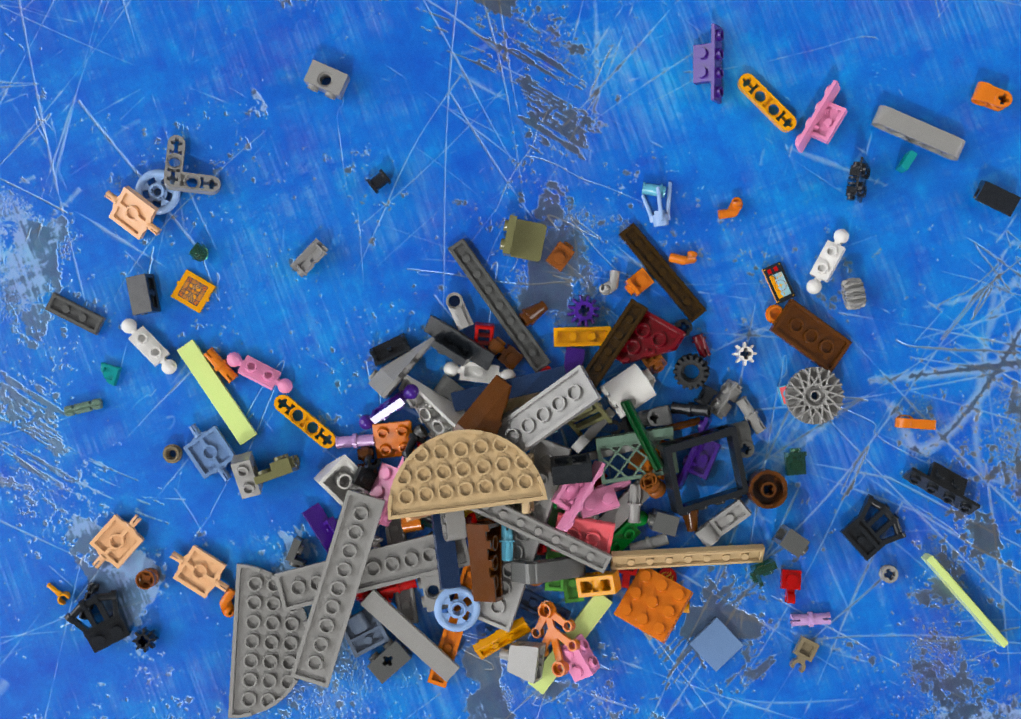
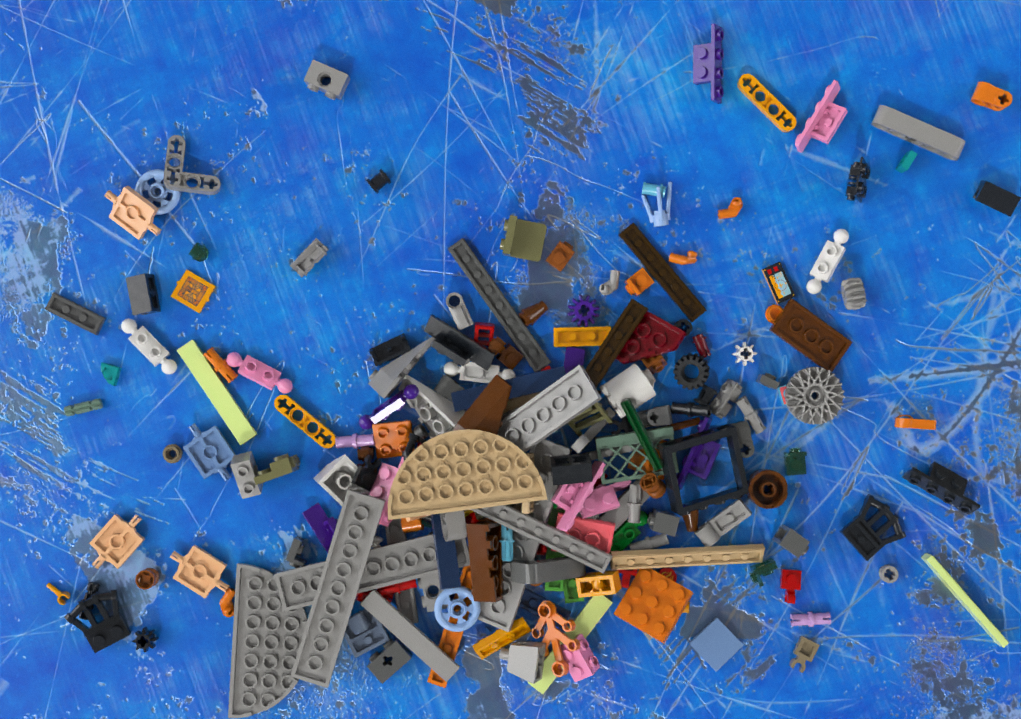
none -> dark grey plate [756,373,780,390]

